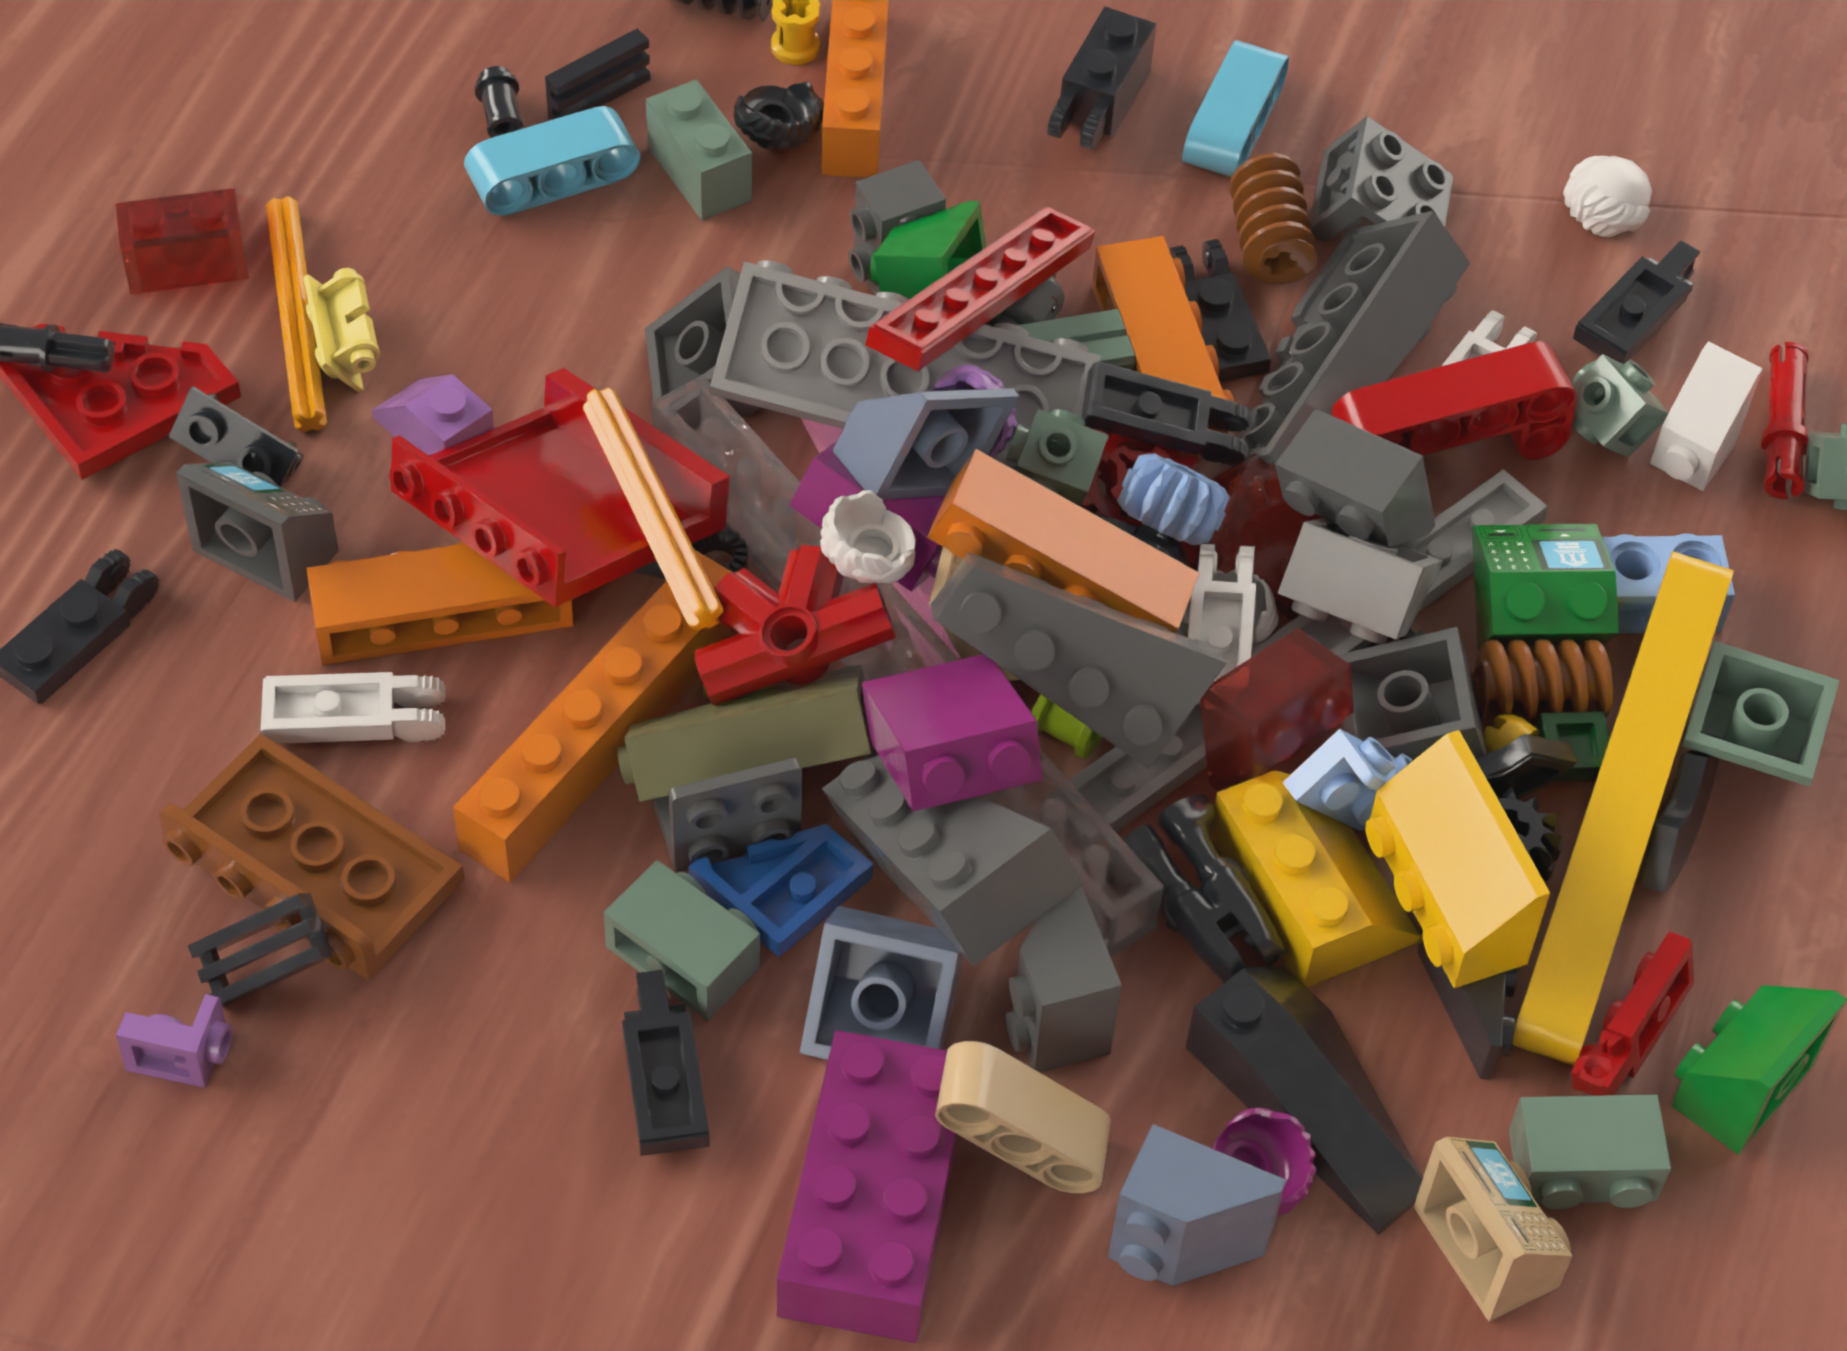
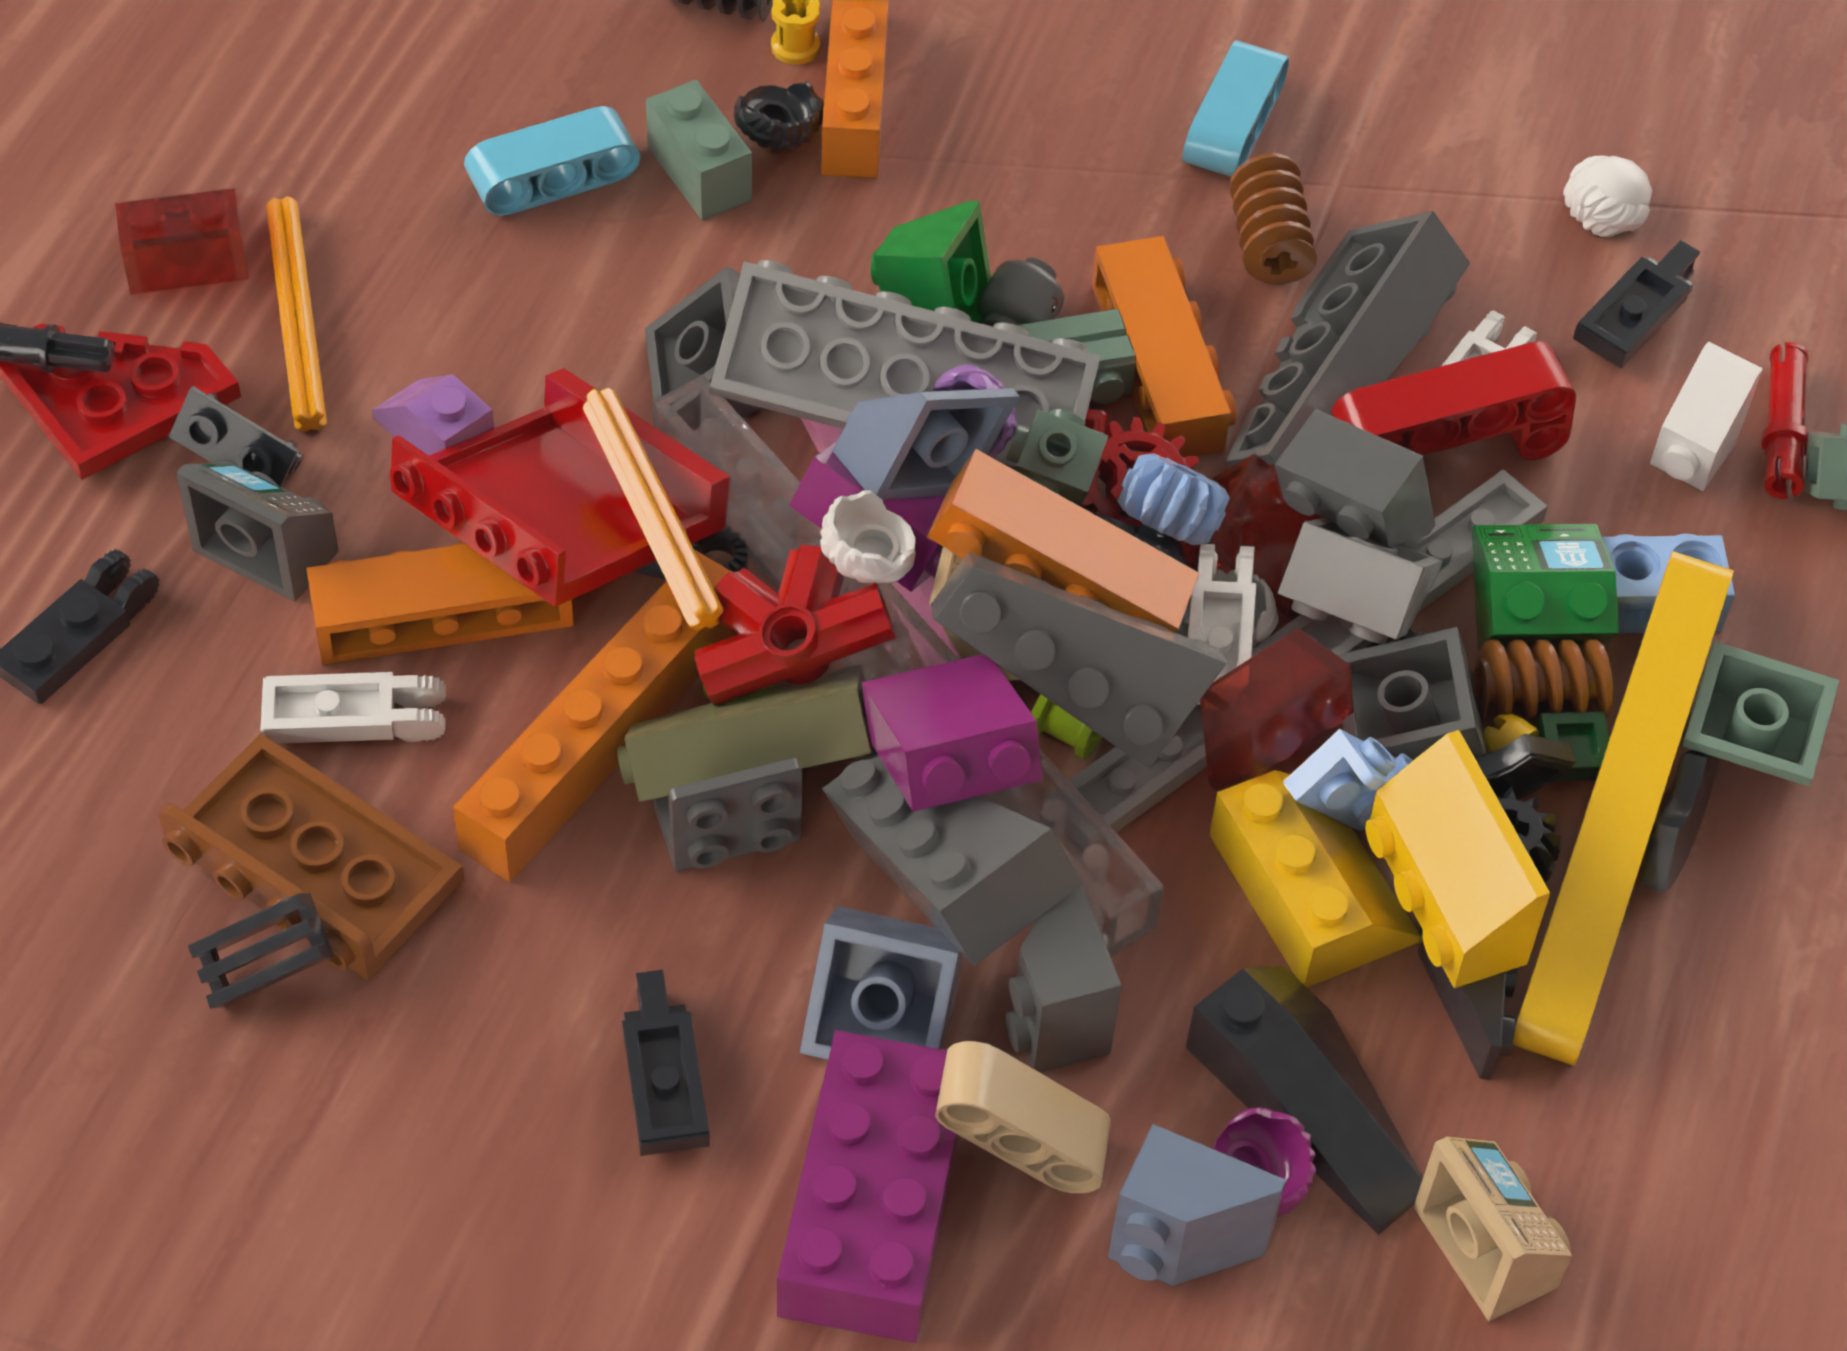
medium lavender bracket [116,994,233,1088] -> none
light yellow hinge [303,268,380,393] -> none
black pin [474,66,524,138] -> none
black tile [545,28,651,120] -> none
sand green brick [603,860,760,1022] -> none
blue wing [689,824,874,958] -> none
dark grey brick [848,160,946,296] -> none
red tile [865,207,1095,372] -> none
black hinge [1047,6,1157,150] -> none
black hinge [1081,361,1252,466] -> none
black piece [1106,794,1288,983] -> none
black hinge [1169,239,1271,382] -> none
dark grey bracket [1310,116,1453,243] -> none
sand green brick [1508,1095,1671,1210] -> none
red hinge [1571,931,1694,1096] -> none
sand green brick [1572,354,1669,457] -> none
green slope [1671,985,1847,1155] -> none

